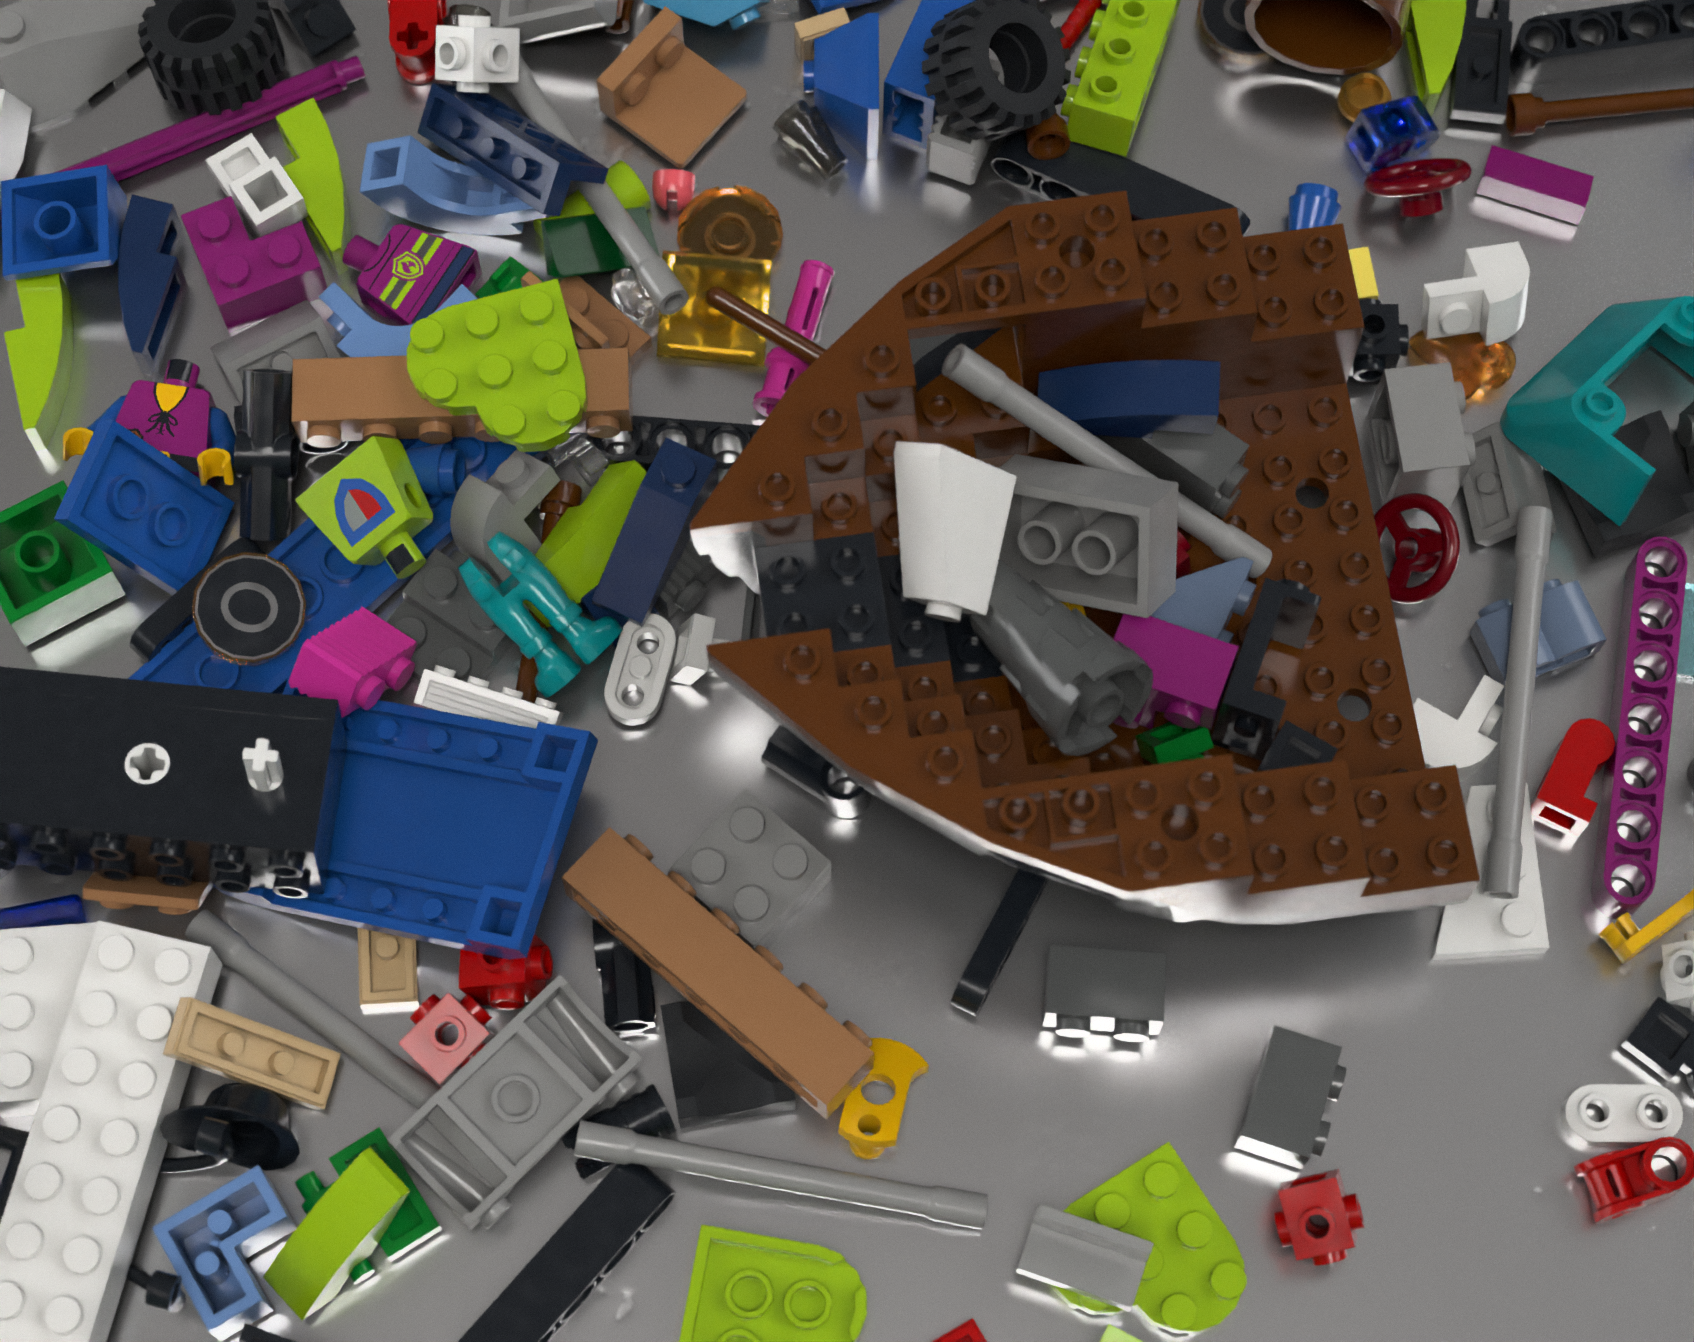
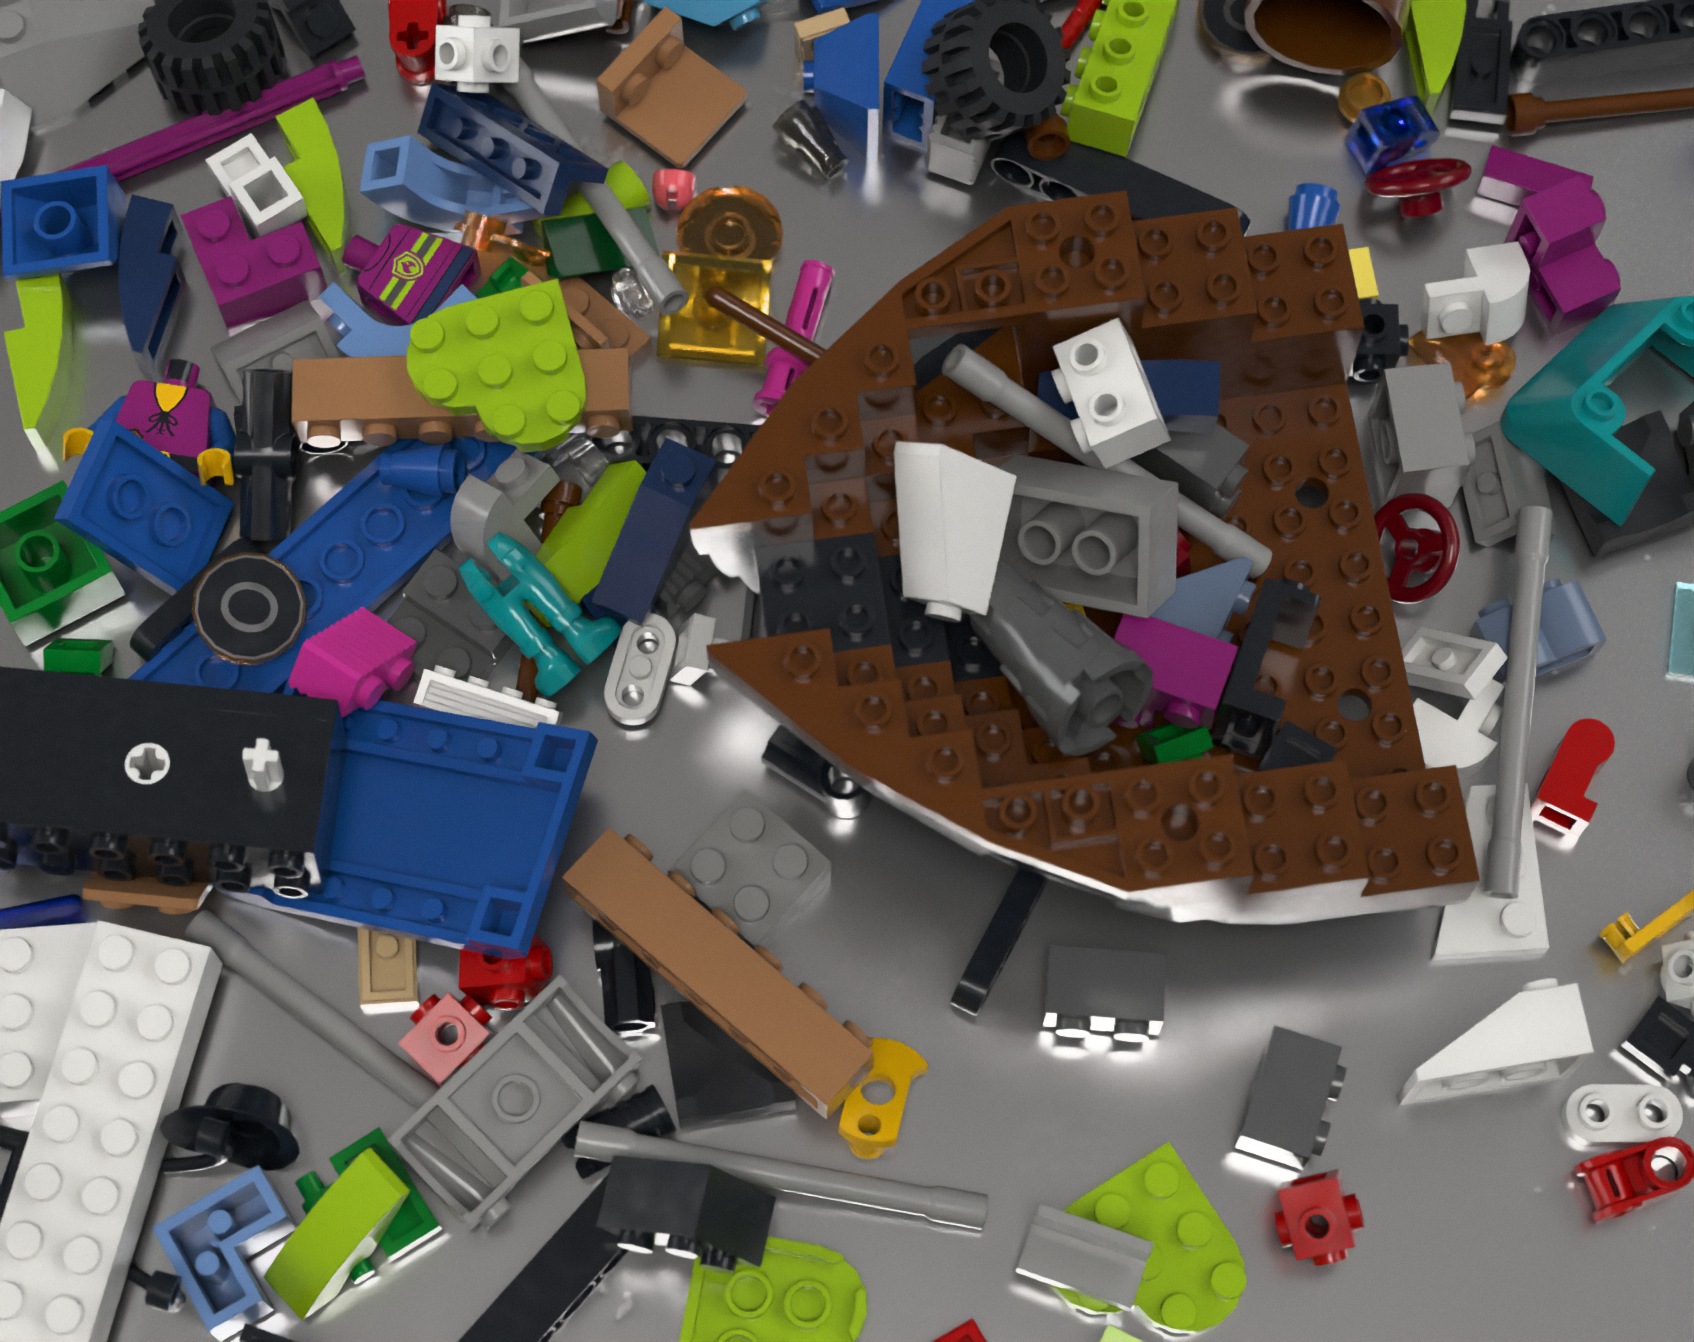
tan tile [163,997,341,1110] -> none
lime torso [295,436,433,579] -> none
magenta beam [1591,537,1688,919] -> none
none -> green tile [43,638,113,676]
none -> clear orange plate [454,210,553,267]
none -> black brick [596,1155,776,1274]
none -> white brick [1052,318,1171,469]
none -> white slope [1397,978,1594,1106]
none -> white plate [1402,627,1508,700]
none -> magenta brick [1504,175,1621,336]

